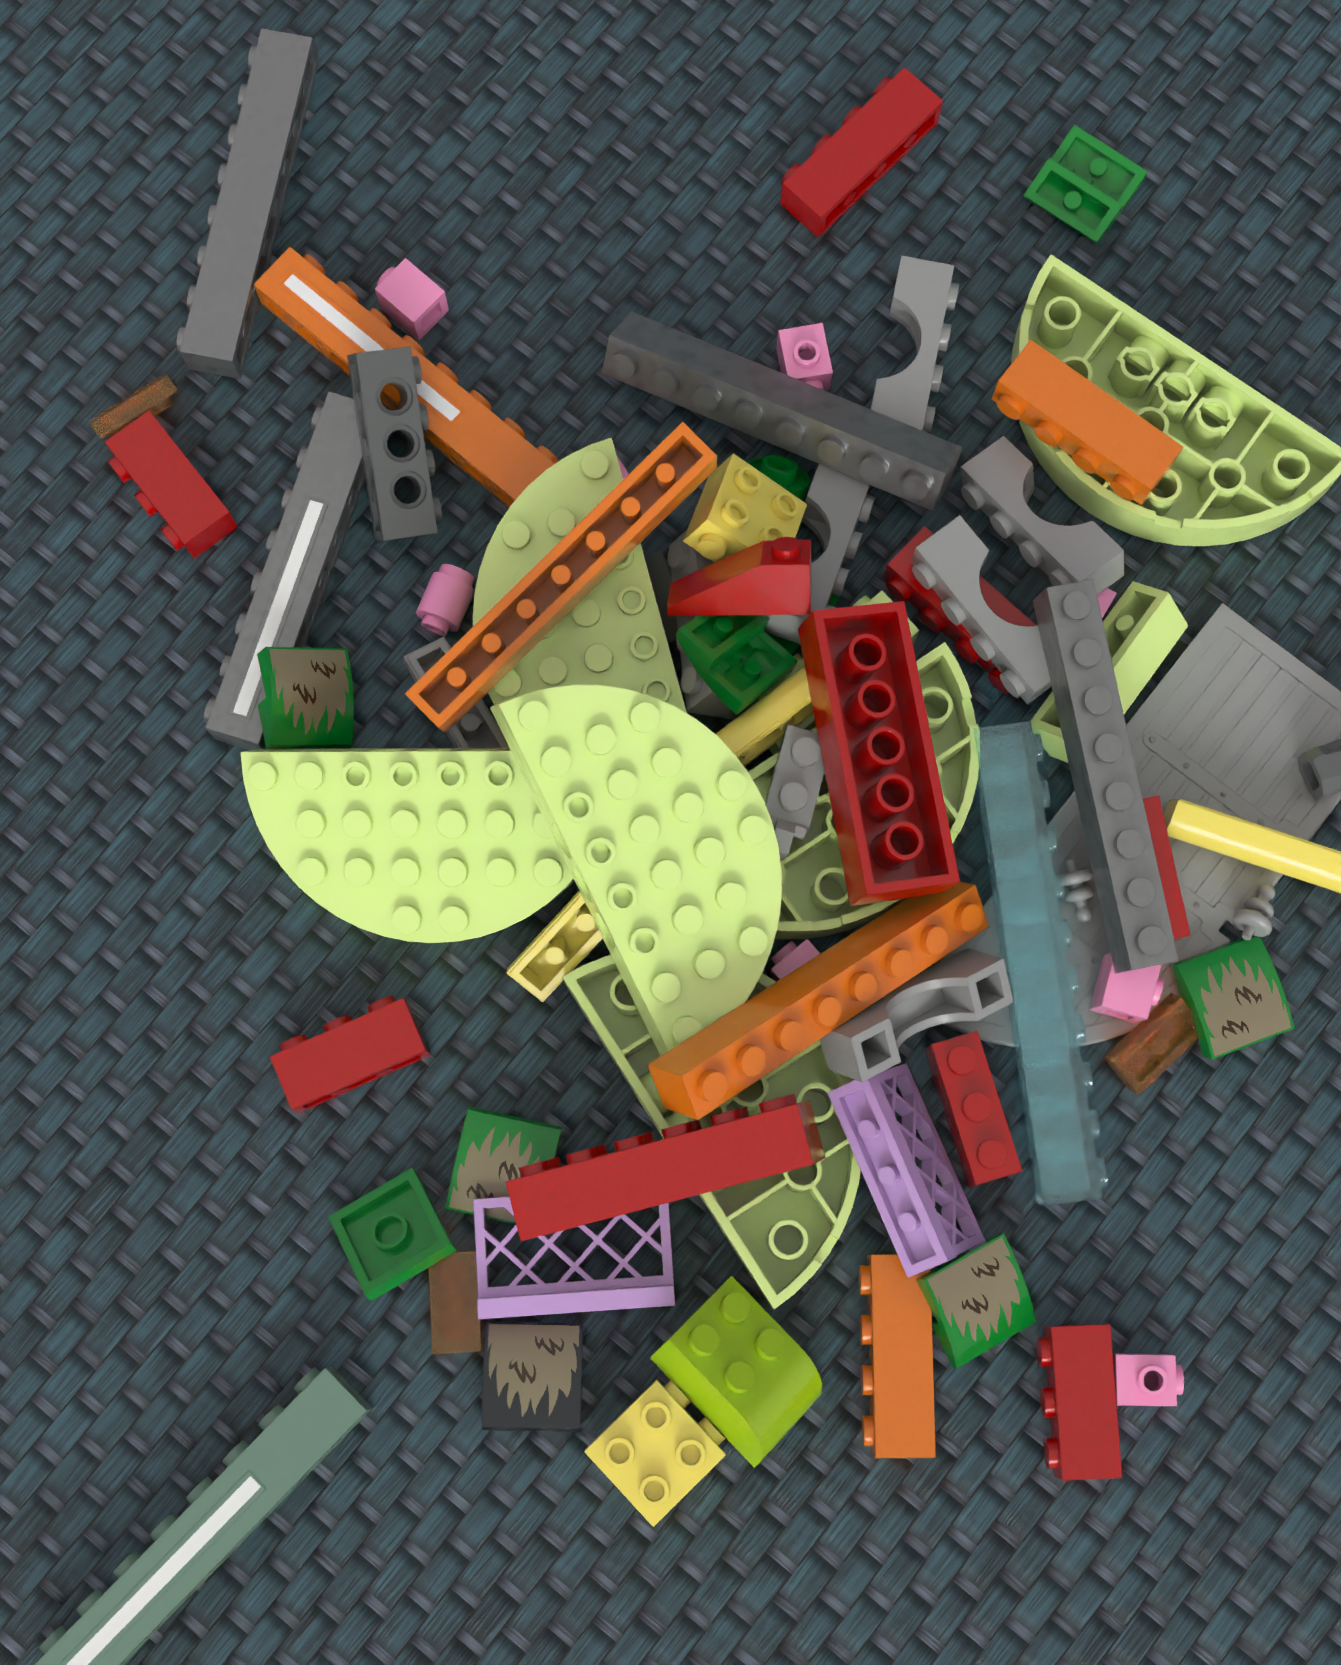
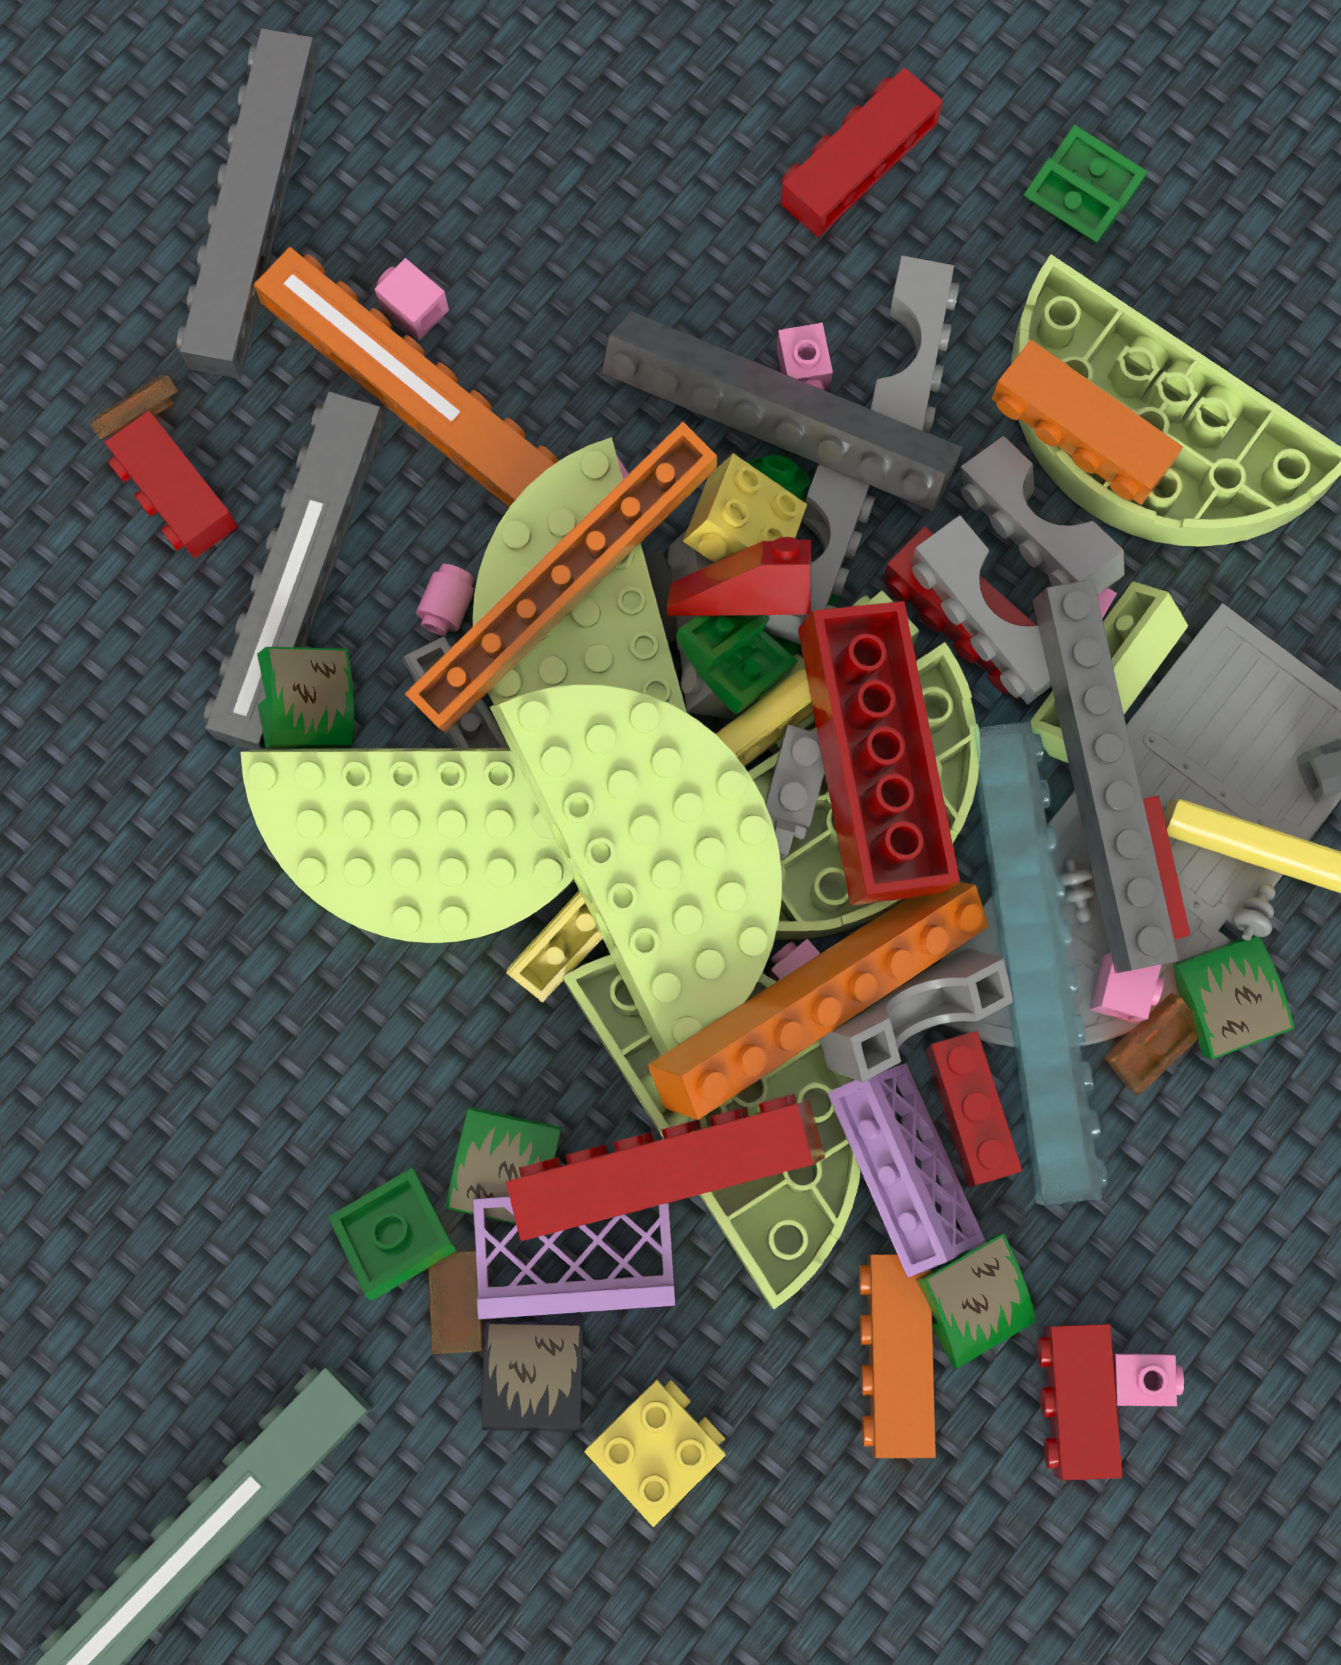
red brick [270,996,430,1113] -> none
dark grey brick [347,347,442,541] -> none
lime brick [650,1276,822,1468] -> none

